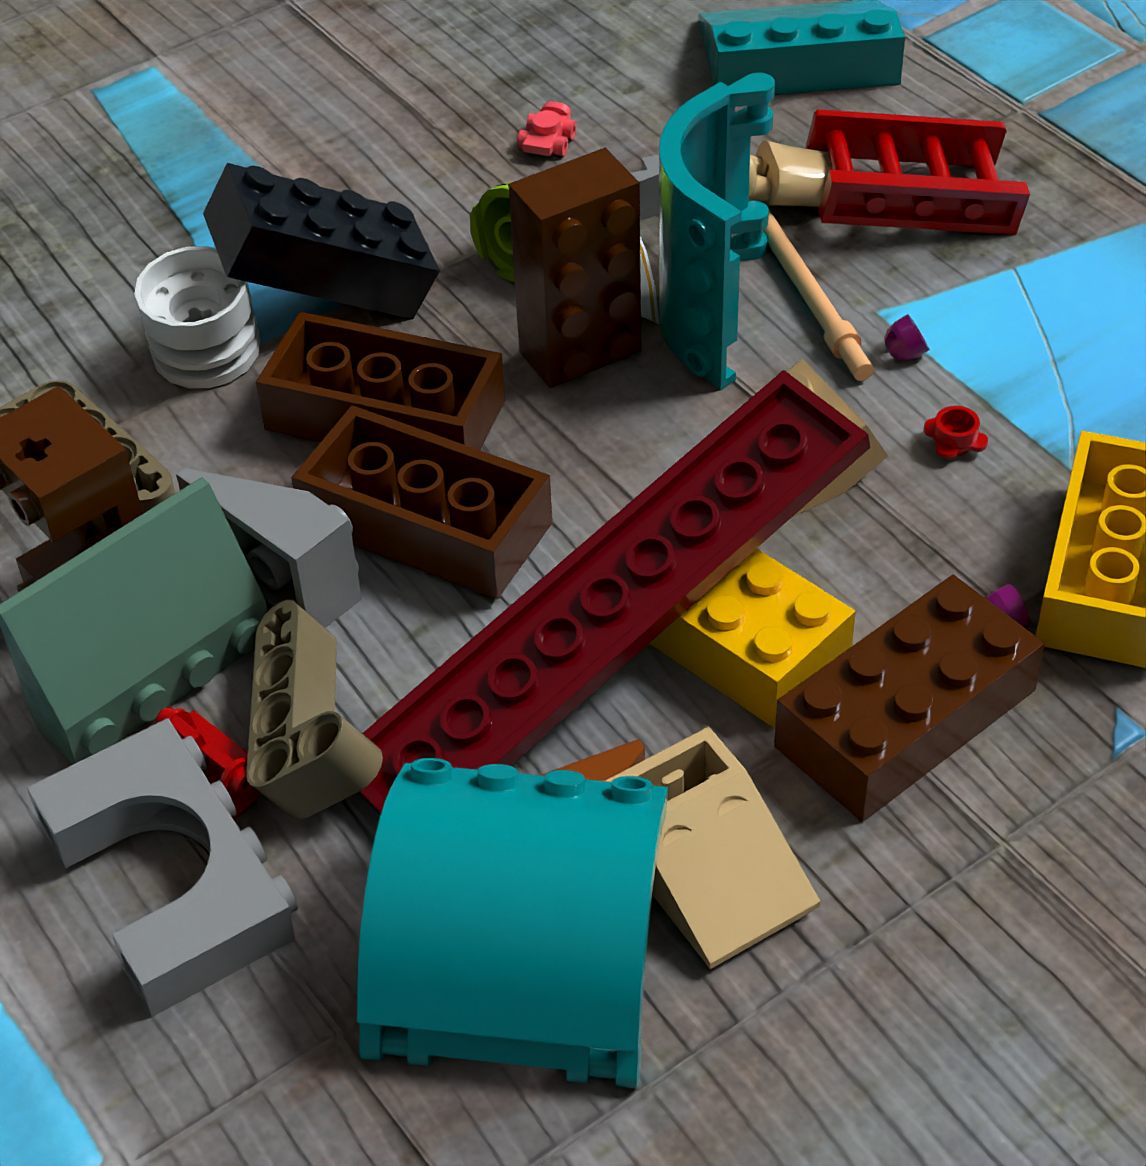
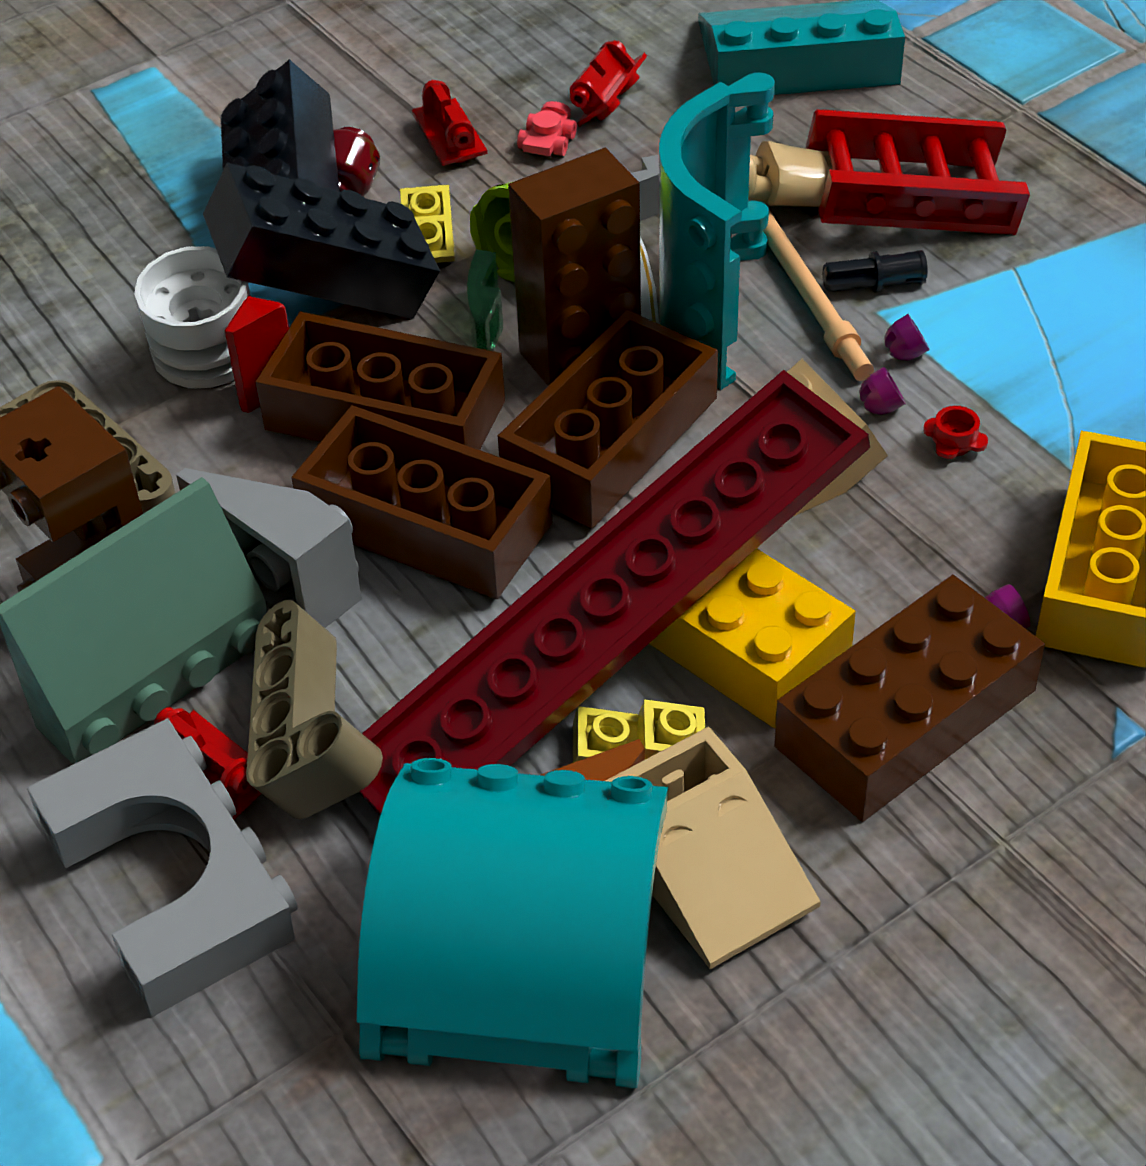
none -> black brick [221,59,339,191]
none -> red slope [225,296,289,413]
none -> dark red head [333,127,380,197]
none -> light yellow slope [400,185,455,263]
none -> red hinge [411,80,488,166]
none -> clear green slope [467,249,503,351]
none -> reddish brown brick [497,310,718,529]
none -> red hinge [570,40,647,127]
none -> light yellow slope [573,699,705,763]
none -> black axle [822,250,928,293]
none -> magenta hinge [859,367,906,415]

